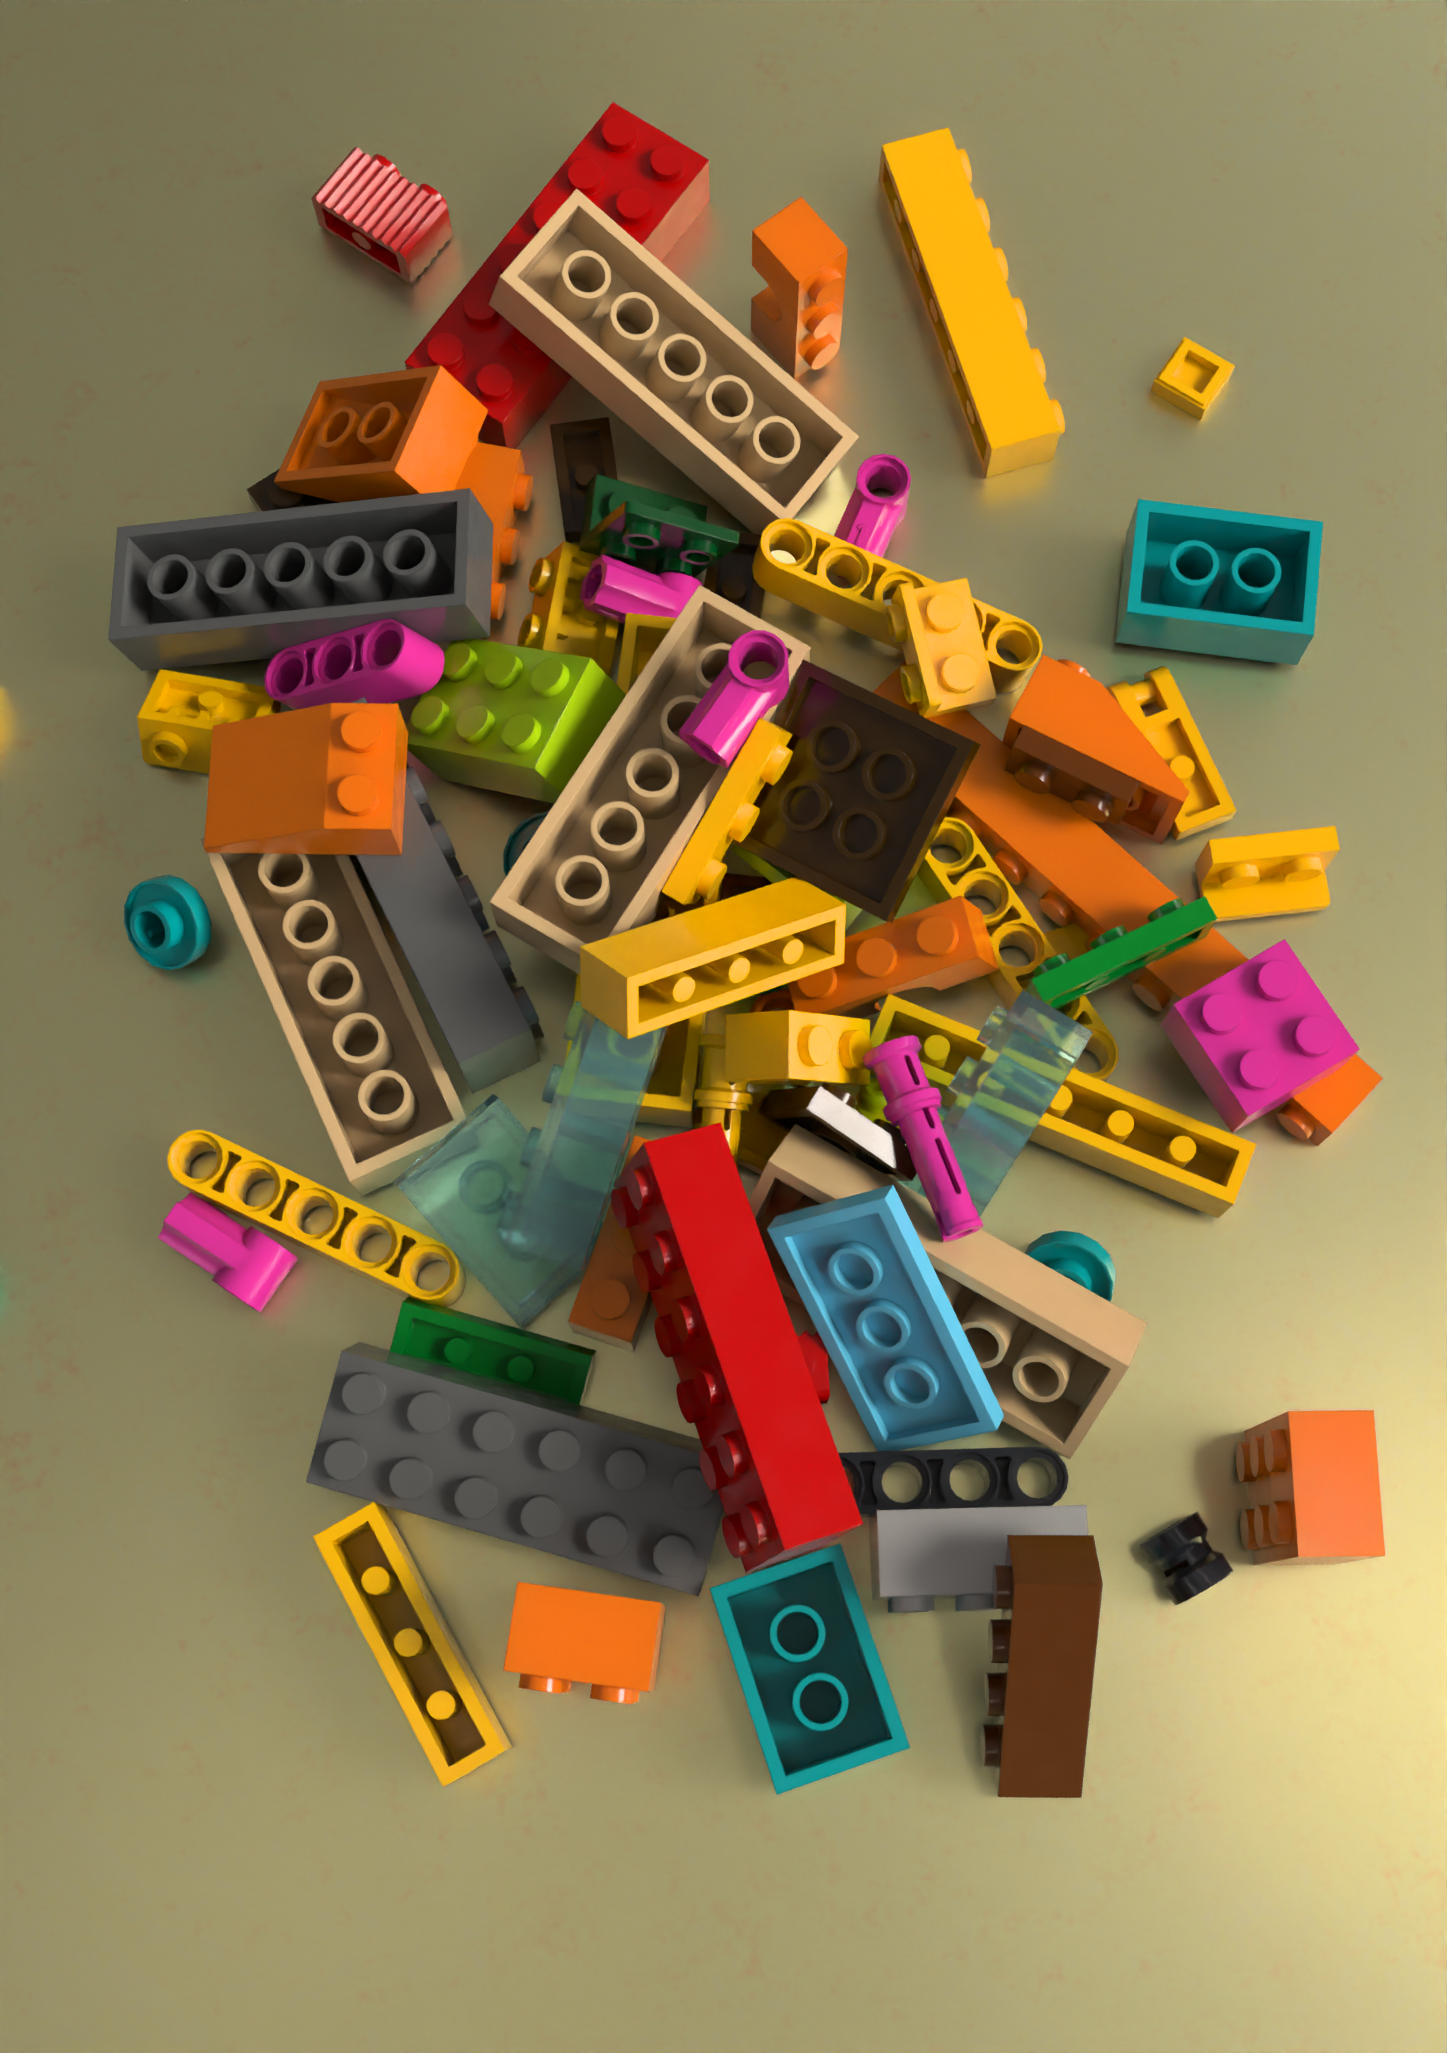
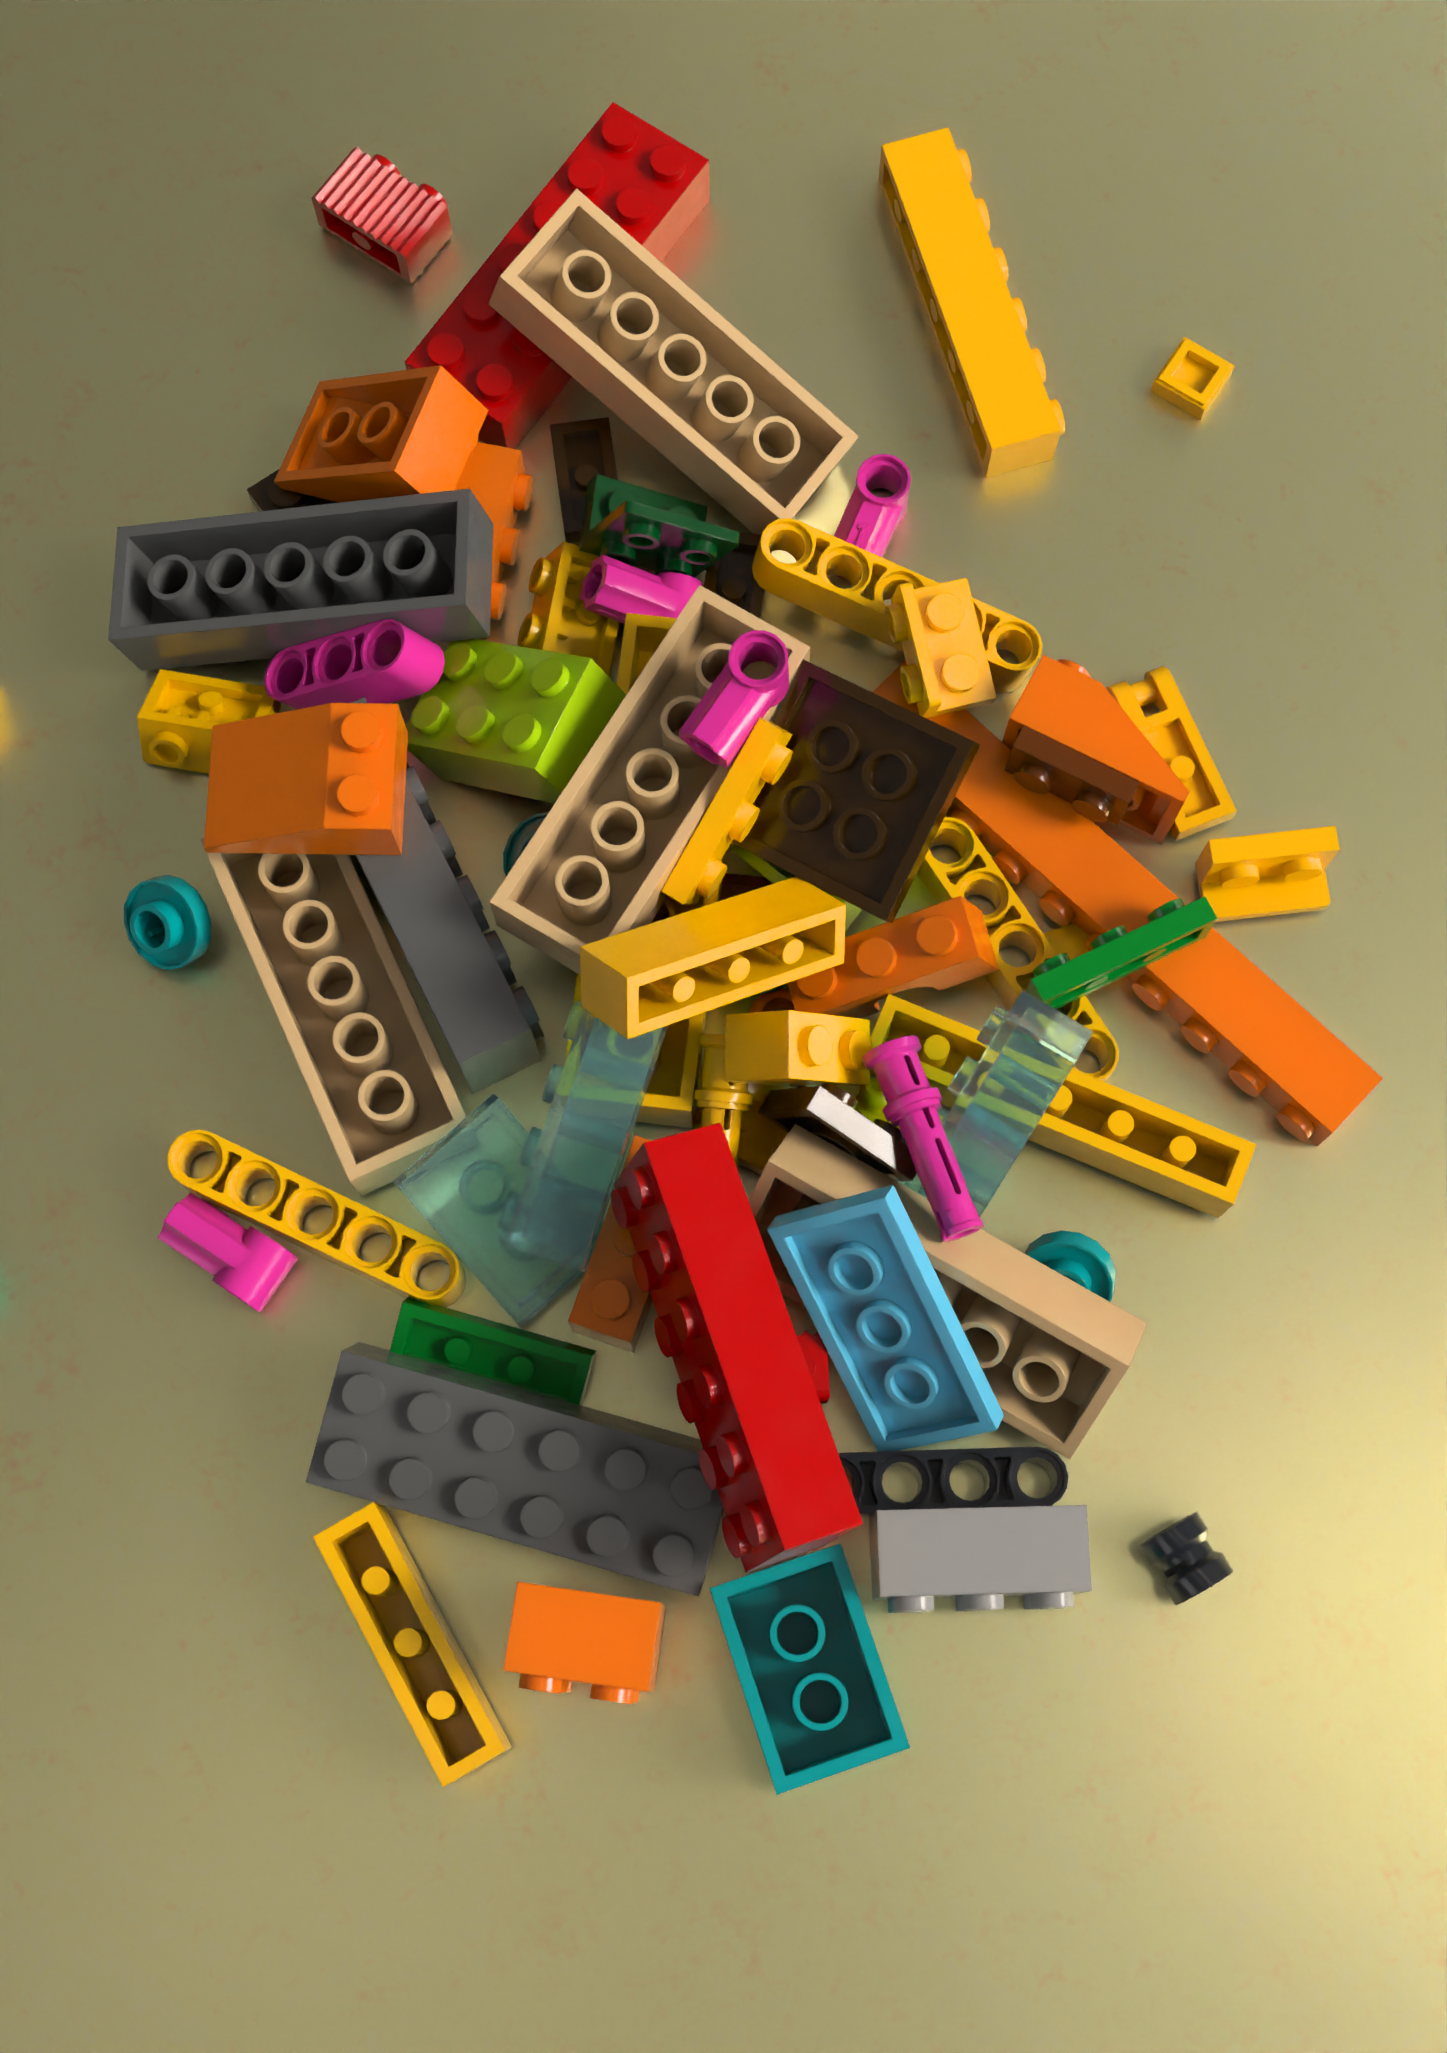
orange arch [751,197,848,379] -> none
reddish brown brick [981,1535,1103,1798] -> none
teal brick [1115,499,1323,665] -> none
dark pink brick [1160,939,1360,1133] -> none
orange brick [1236,1410,1385,1565] -> none

